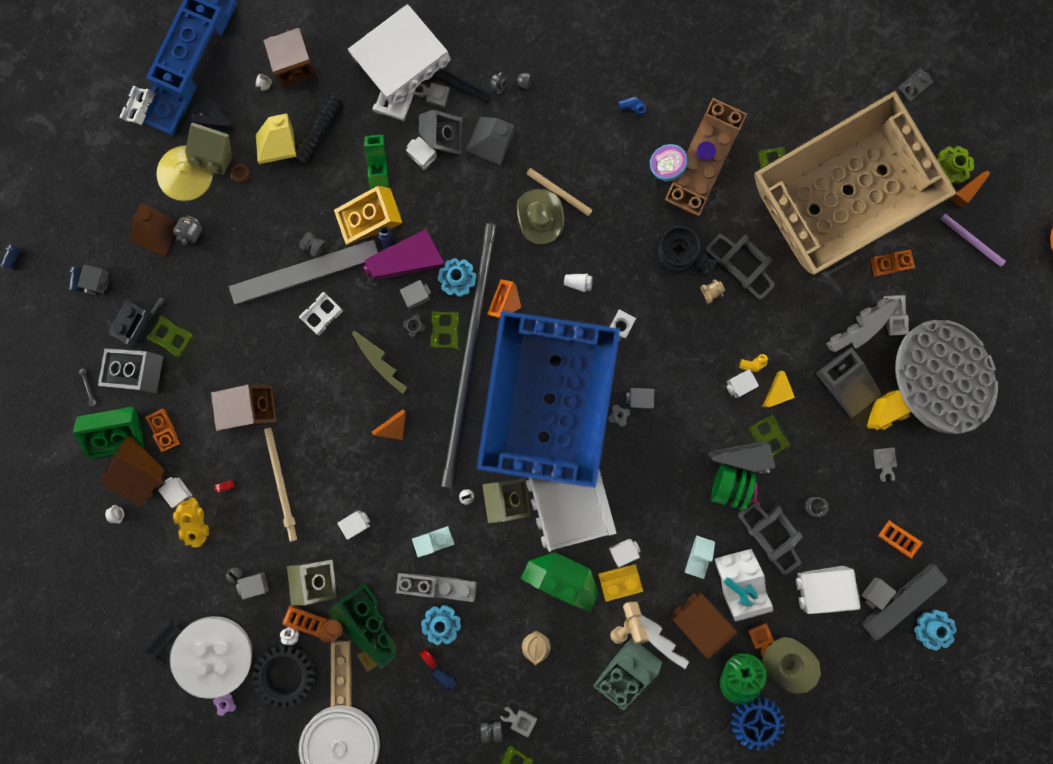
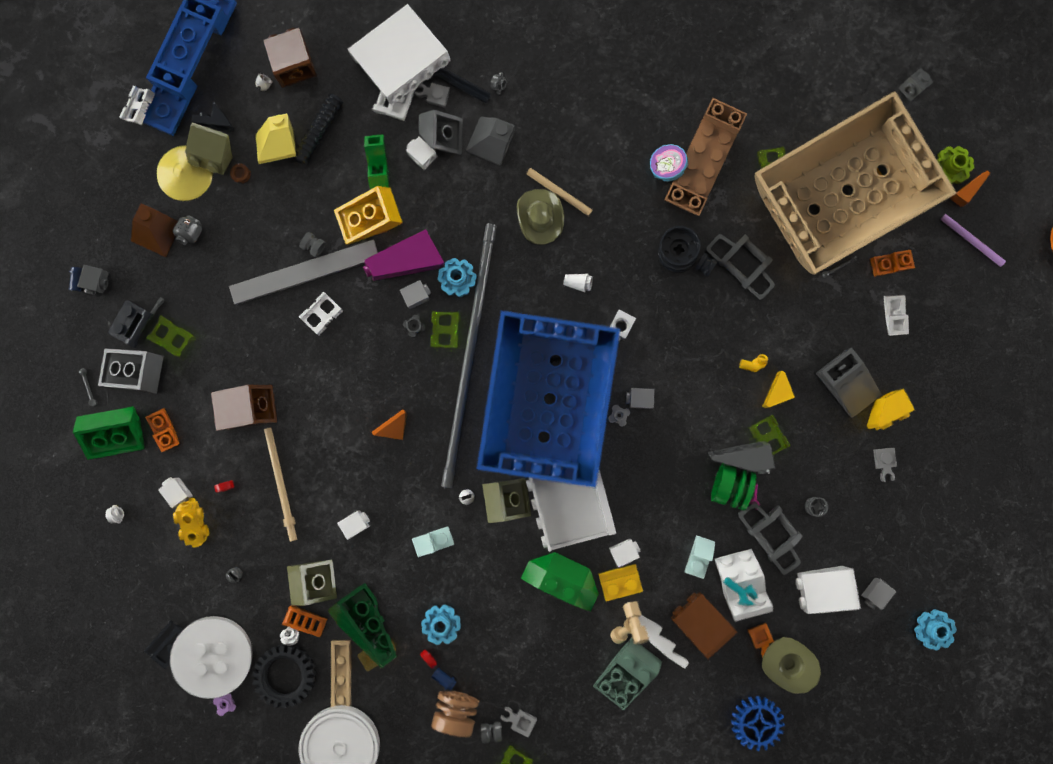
dark blue pin [0,244,21,270] -> none
reddish brown slope [99,436,164,506] -> none
light grey brick [236,572,269,599] -> none
dark orange brick [319,620,342,643] -> none
olive slope [352,330,409,395] -> none
dark blue pin [378,227,395,250] -> none
light grey slope [396,573,477,602] -> none
orange slope [487,279,521,318] -> none
dark grey hinge [517,73,531,89] -> none
tan hat [522,631,551,666] -> none
blue arm [618,97,646,114] -> none
dark purple tile [696,141,716,162] -> none
tan brick [700,280,725,304] -> none
green wheel [720,654,766,705] -> none
white brick [726,369,759,398] -> none
light grey slope [826,298,897,352] -> none
dark grey beam [862,564,947,640] -> none
orange slope [878,520,923,559] -> none
light grey tile [896,320,998,434] -> none
none -> medium nougat wheel [432,691,479,737]

